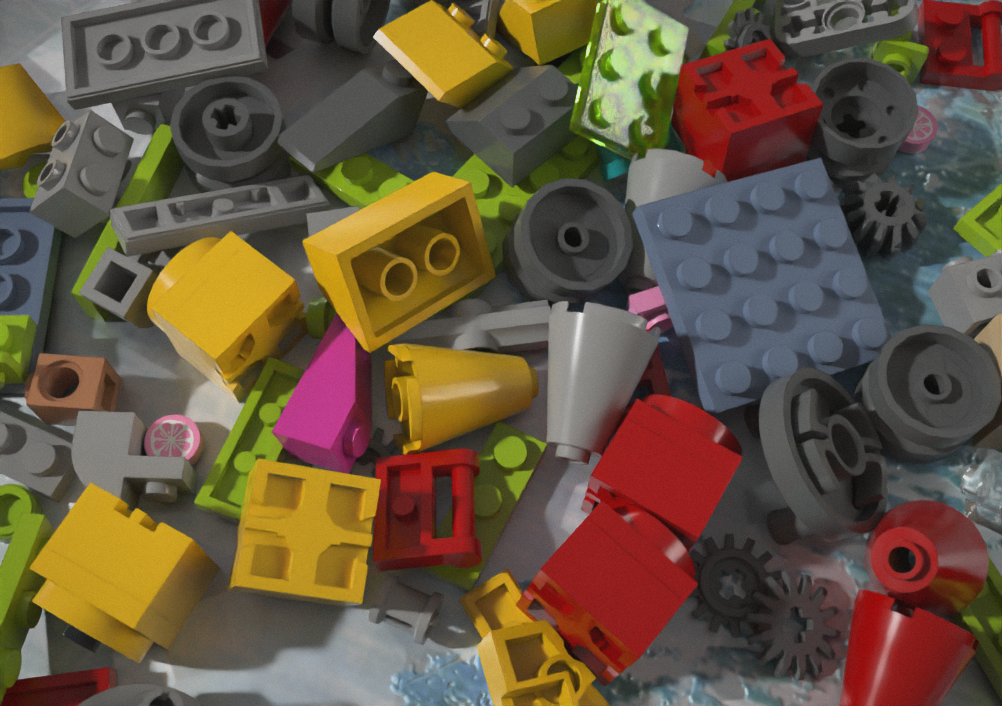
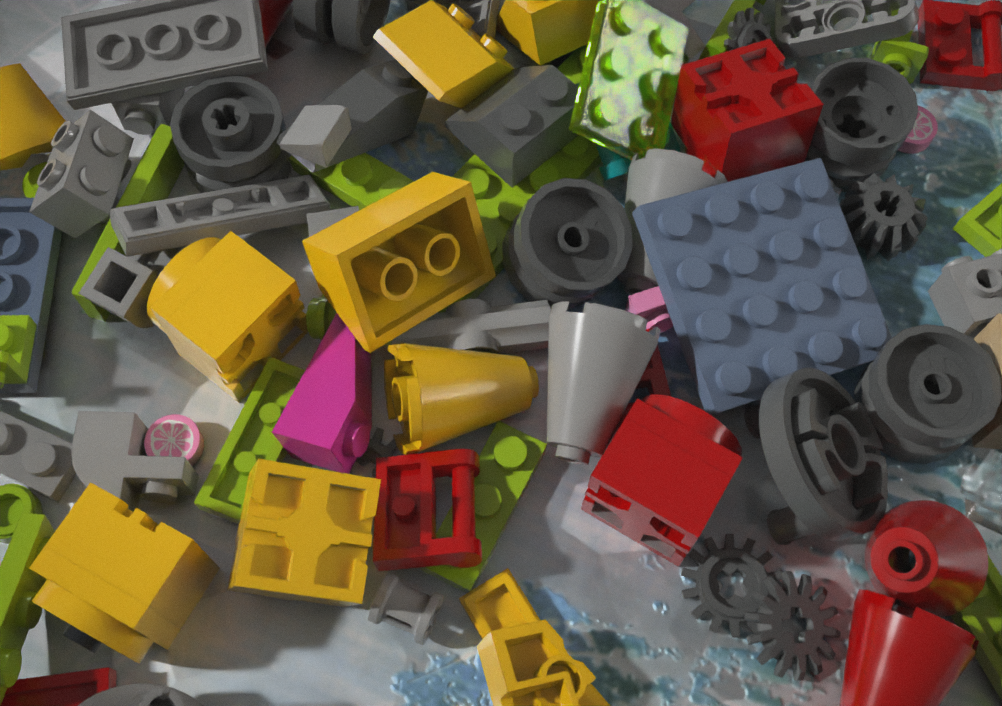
nougat brick [25,353,122,426] -> none
red piece [516,500,698,687] -> none
none -> light grey slope [279,105,352,168]

